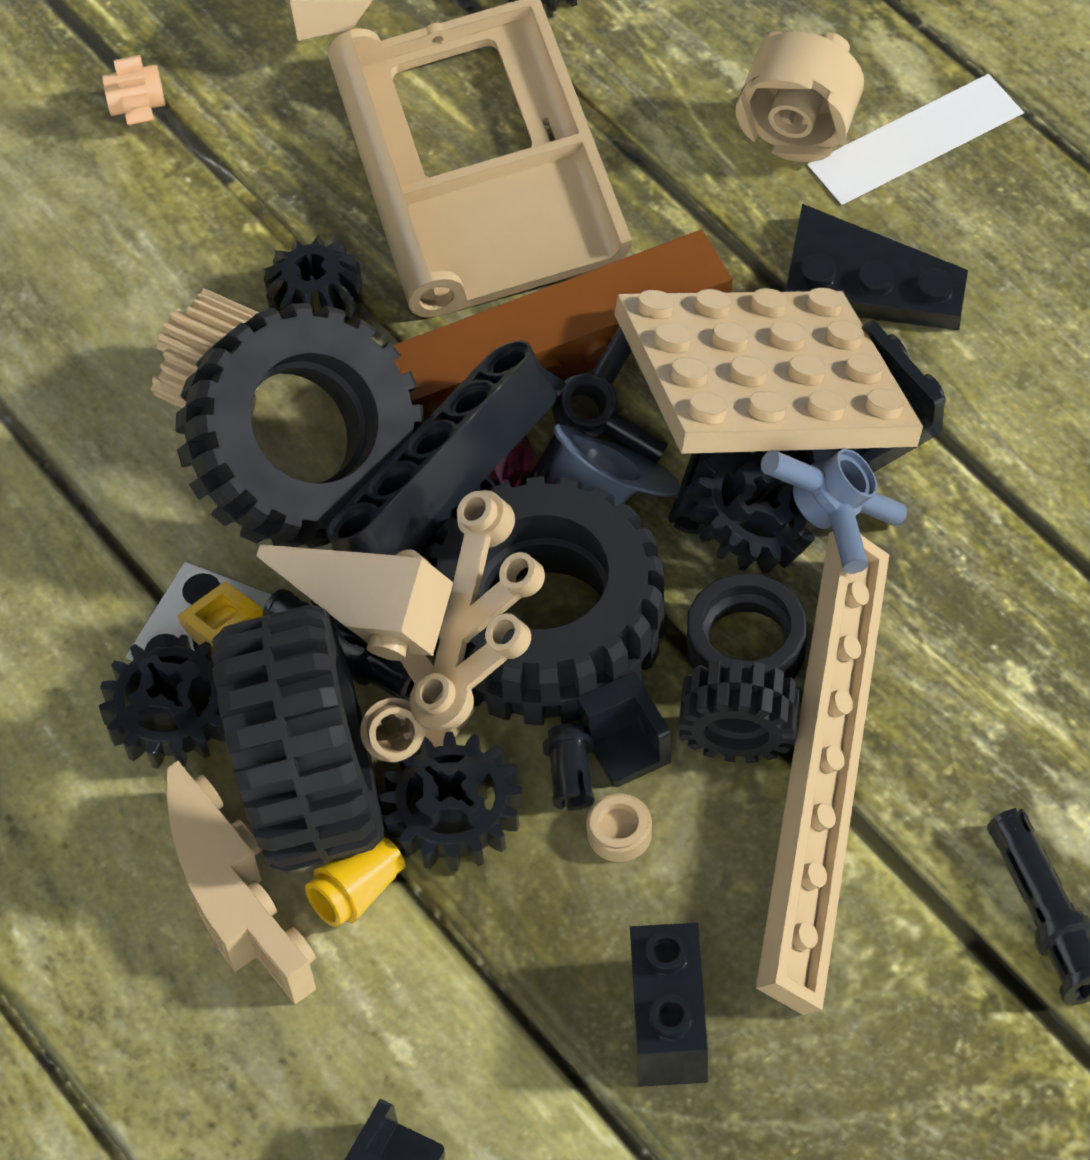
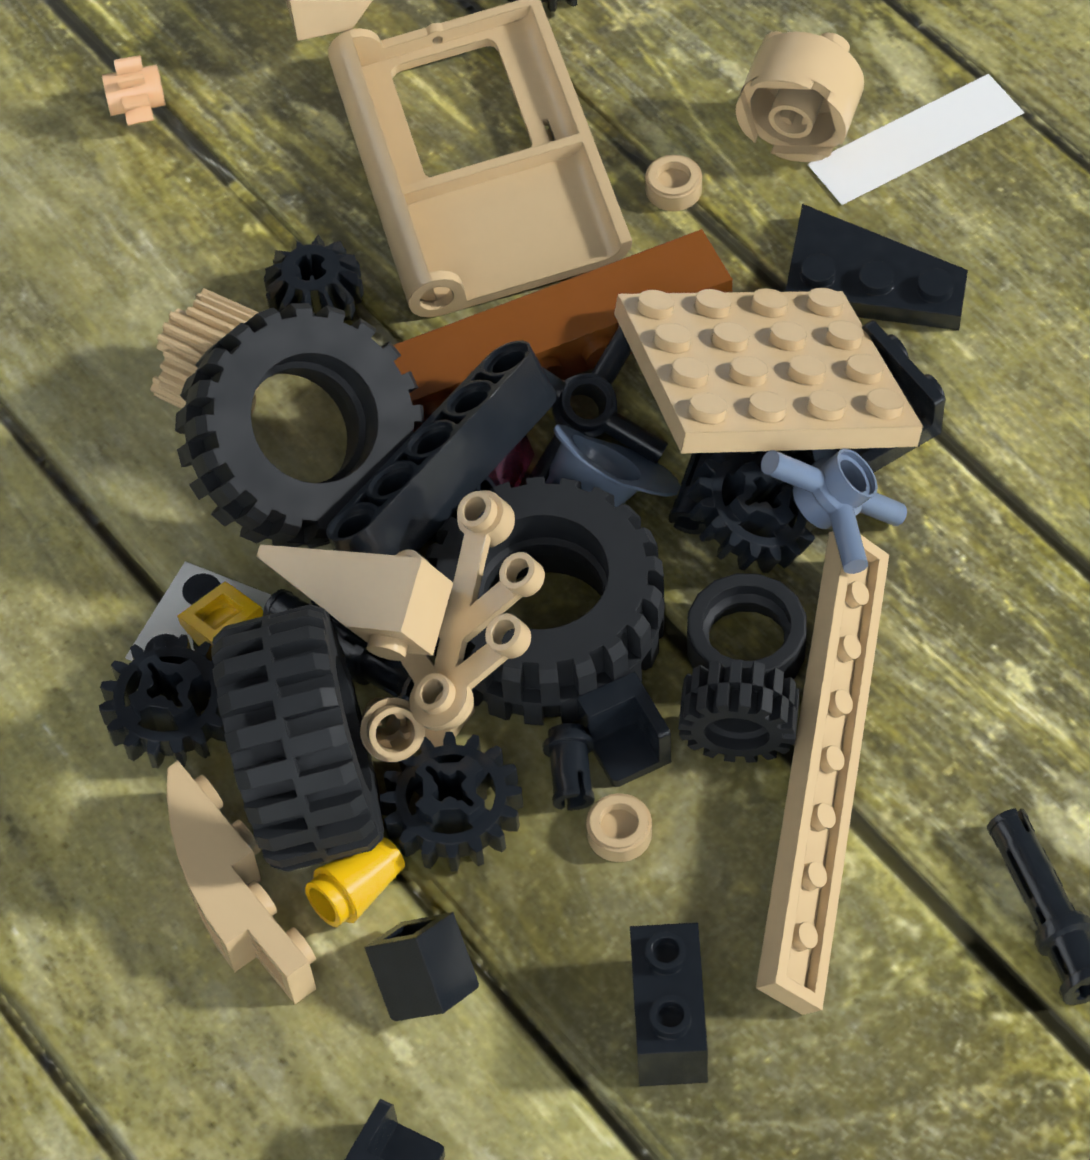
none -> black panel [364,912,479,1021]
none -> tan tile [645,155,702,211]

